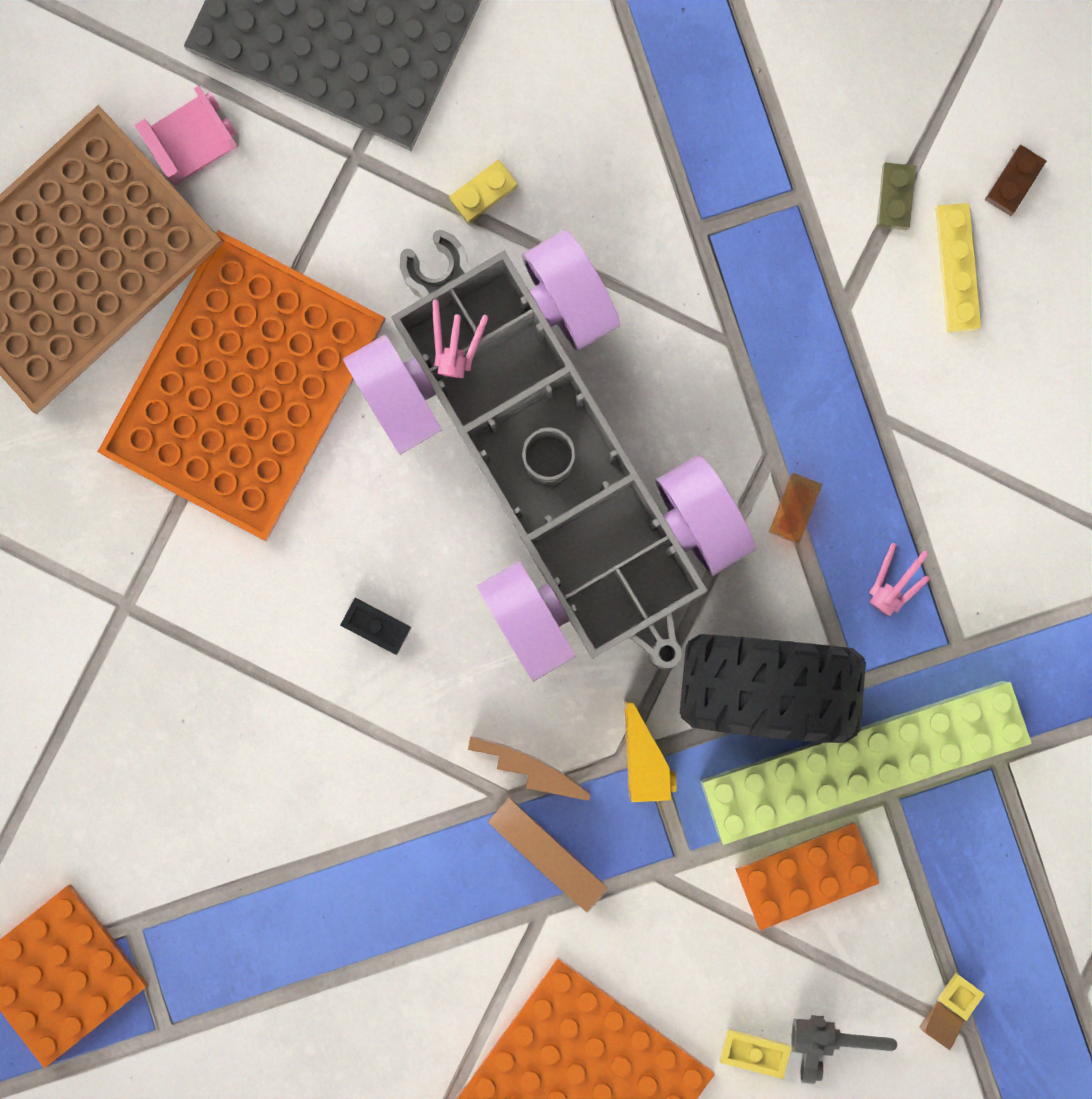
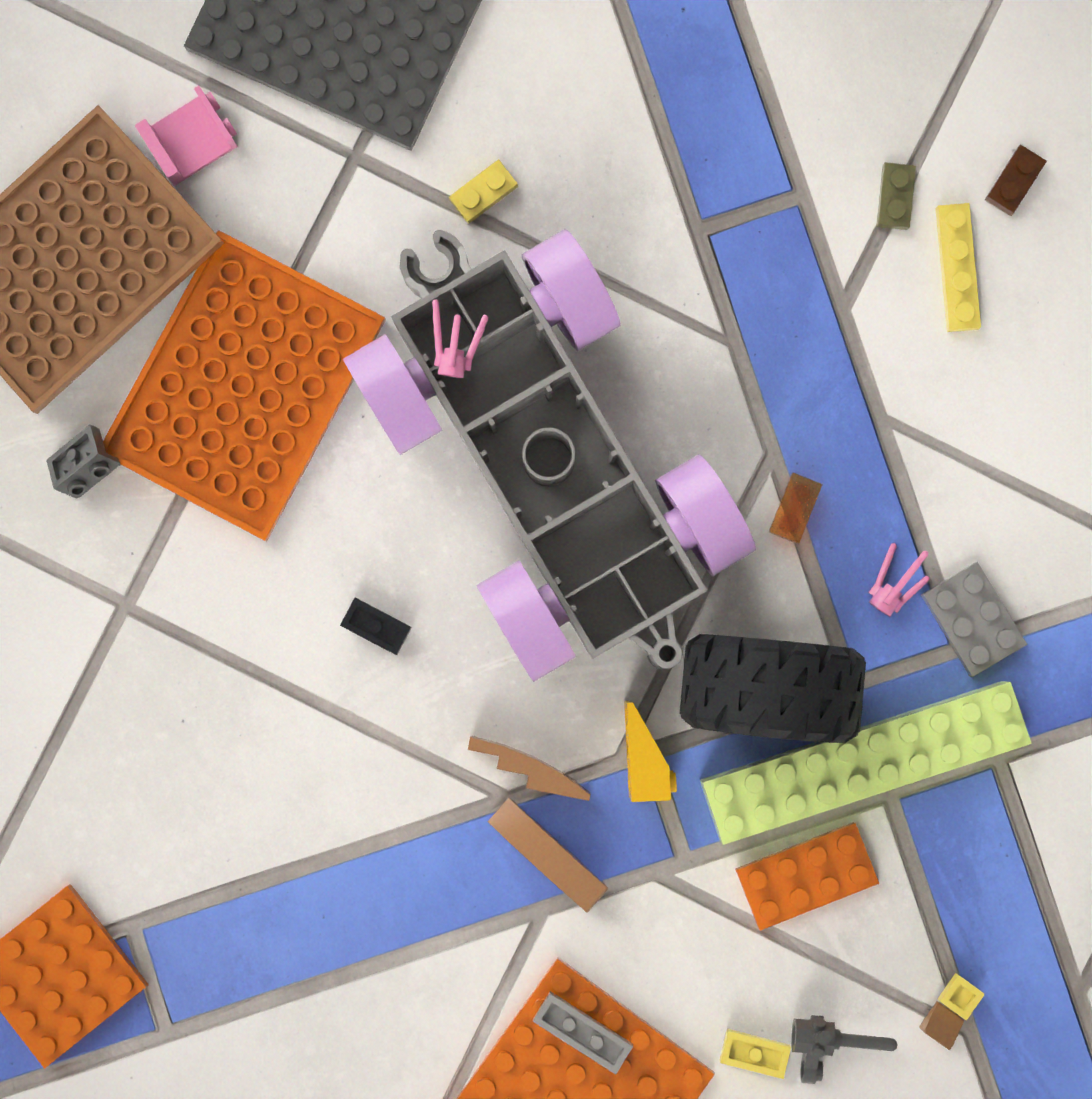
none -> dark grey bracket [46,425,120,499]
none -> light grey plate [533,991,633,1074]
none -> light grey plate [921,562,1027,677]

